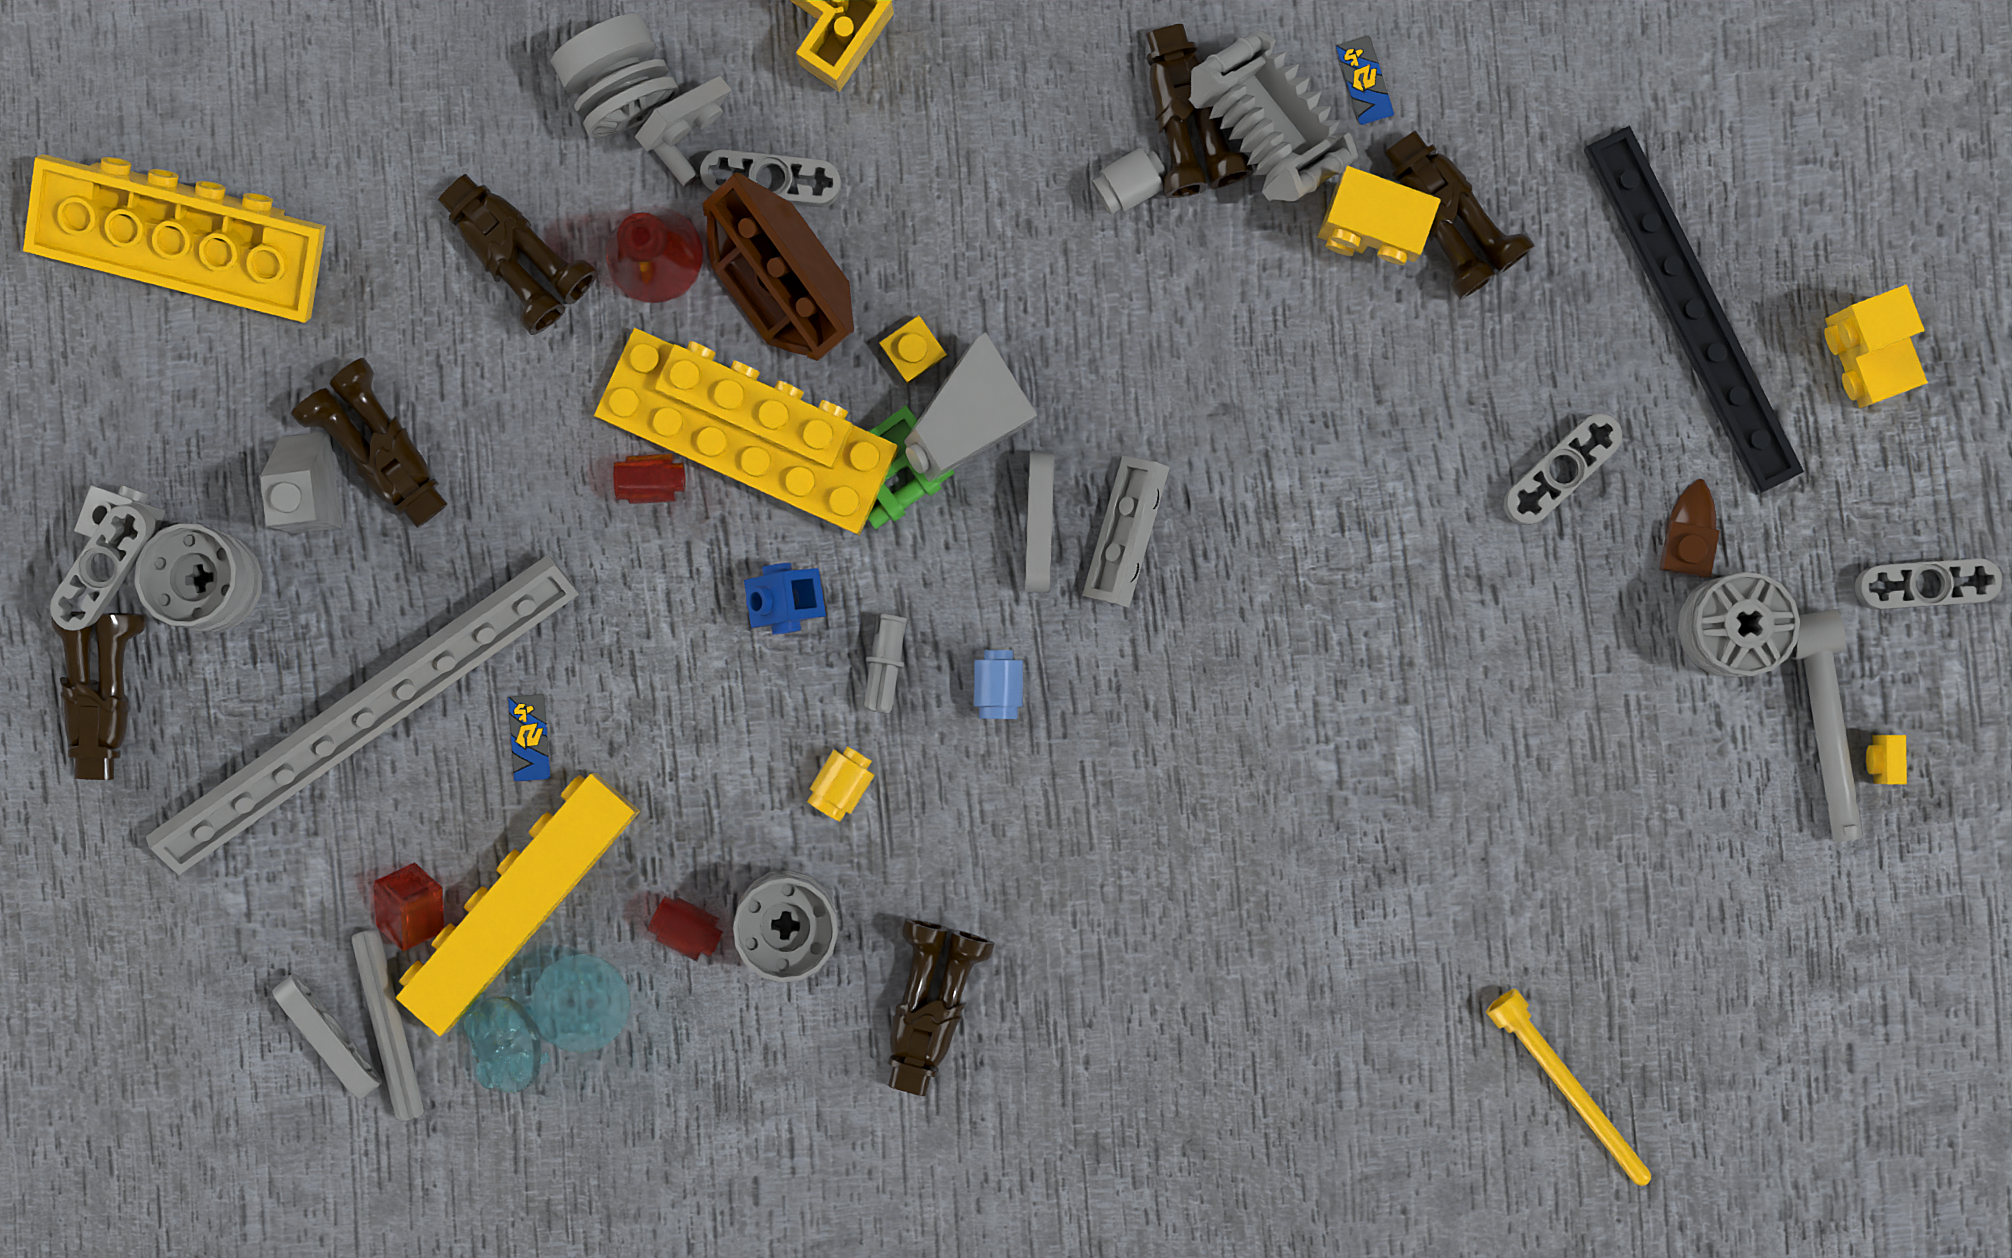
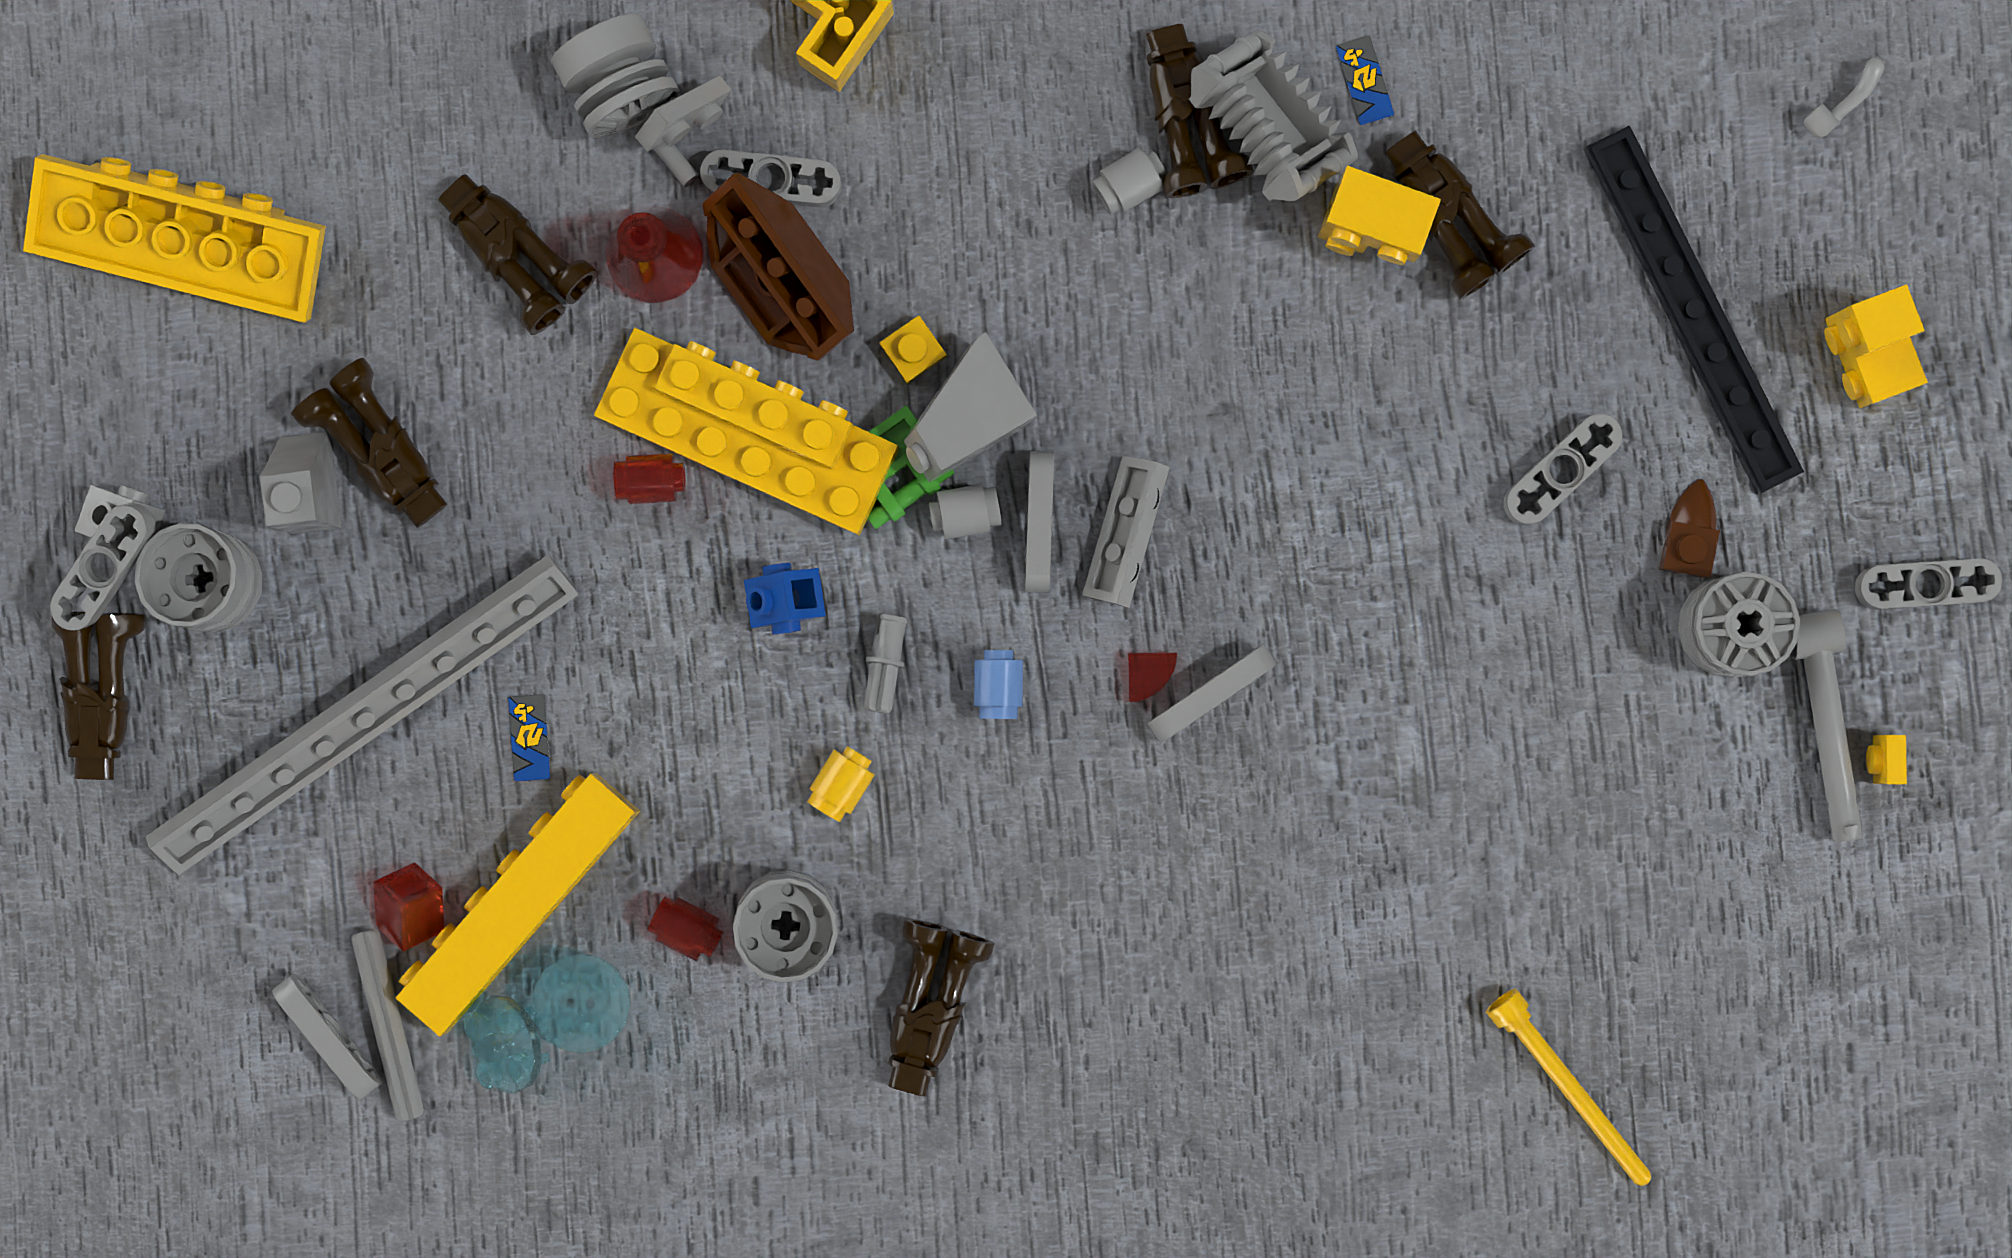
none -> light grey brick [928,484,1002,540]
none -> clear red tile [1128,653,1177,702]
none -> light grey beam [1147,644,1277,744]
none -> light grey piece [1804,57,1885,138]

